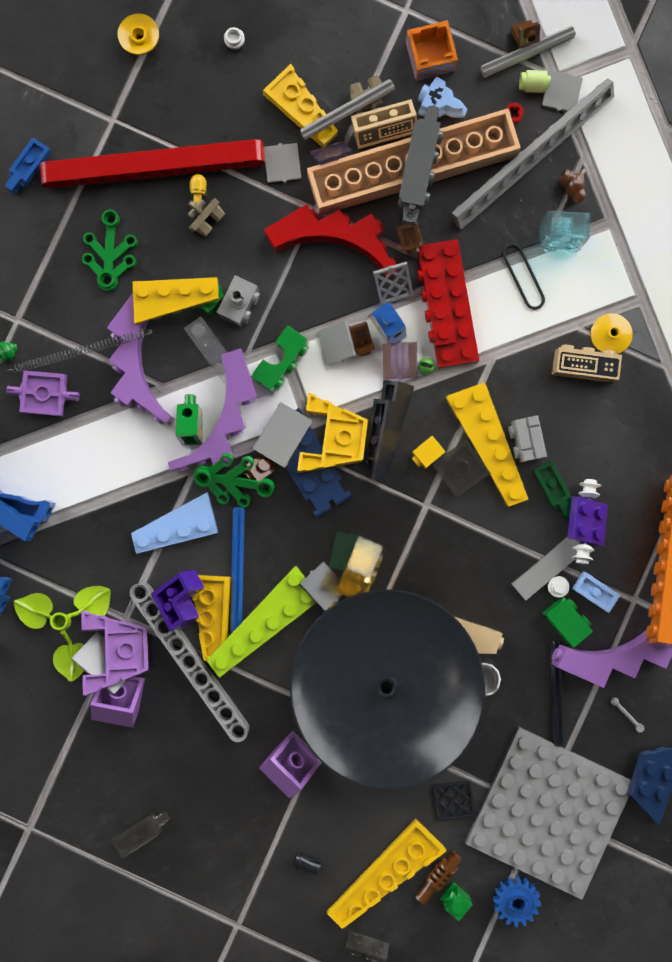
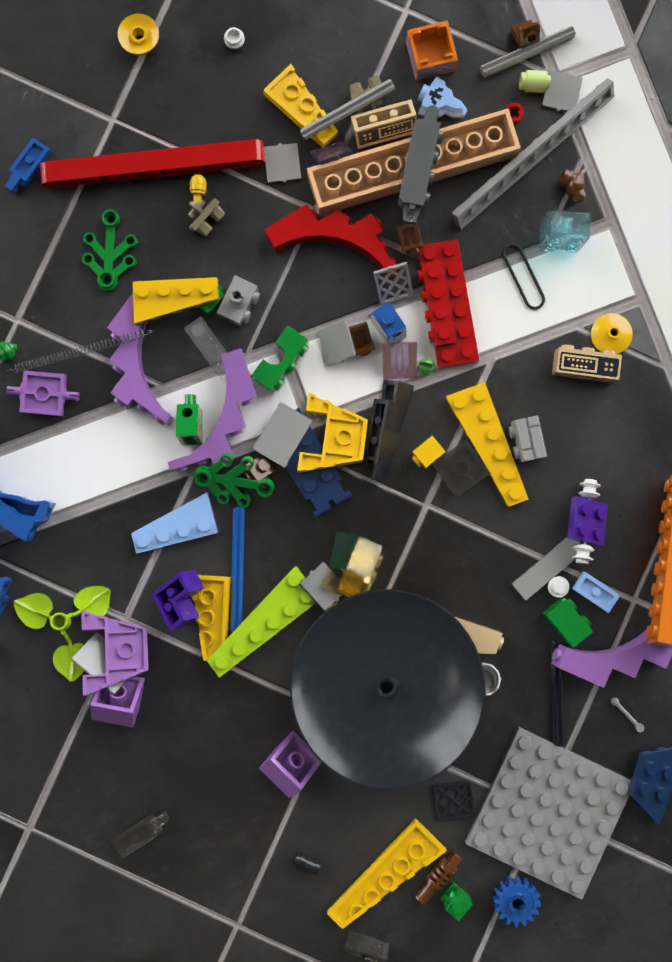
light grey beam [130,582,249,742] -> none
dark green hinge [532,460,571,518] -> none

